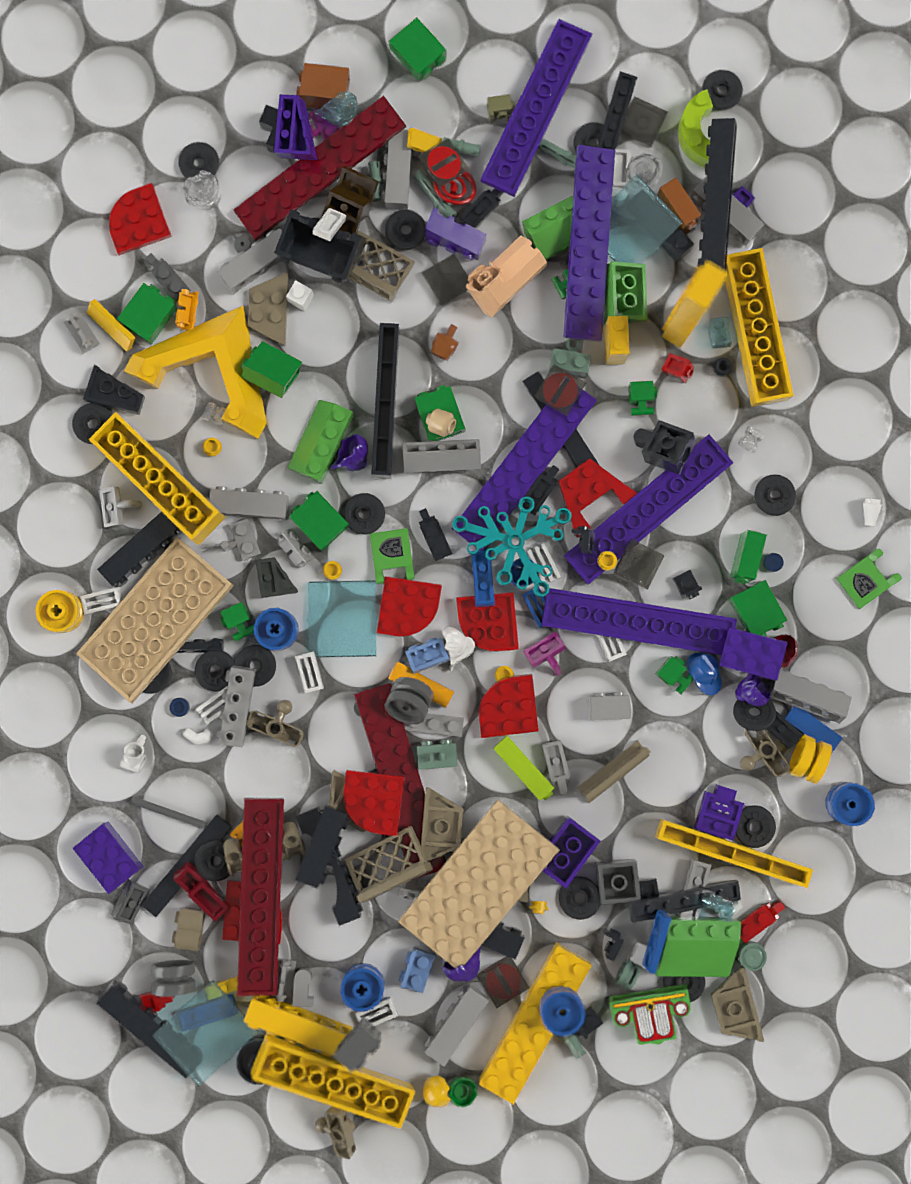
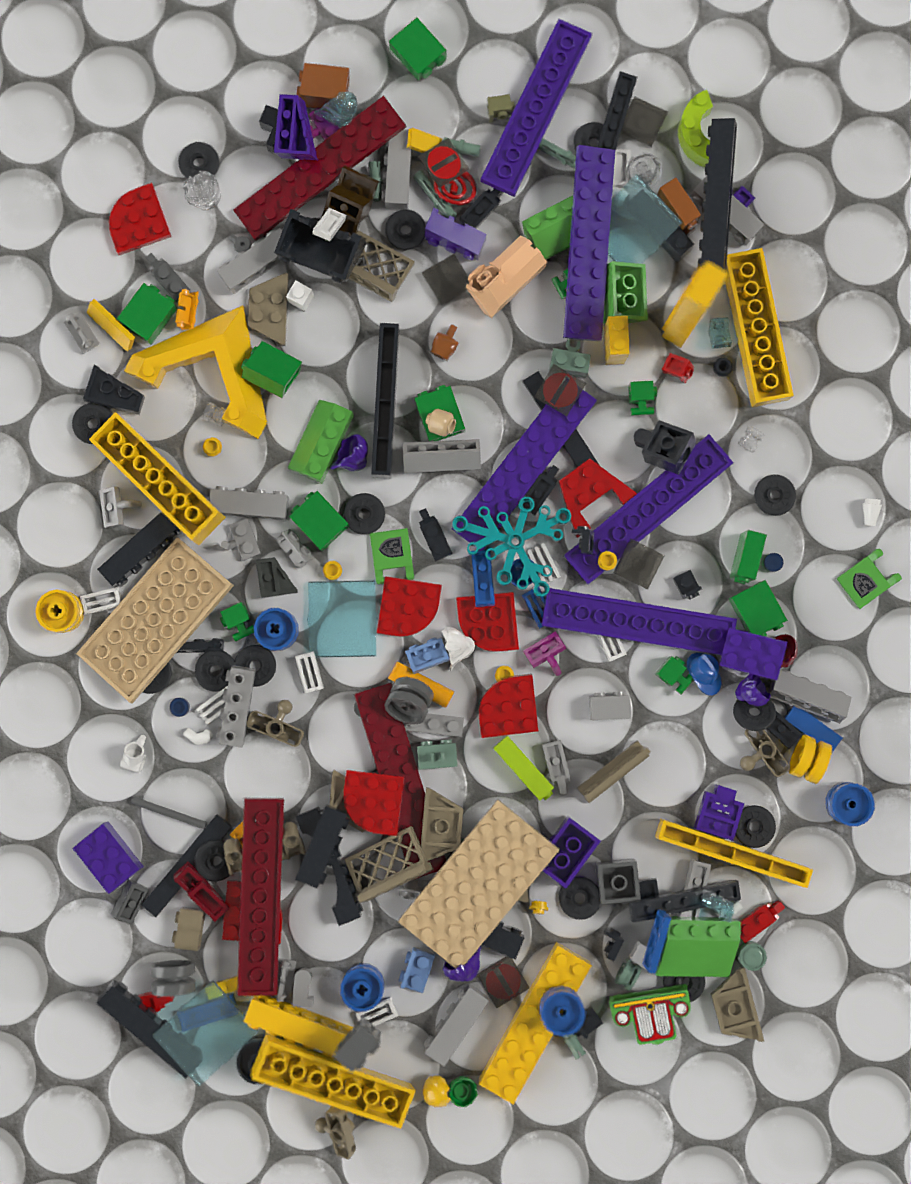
black wheel [702,70,743,110] -> none

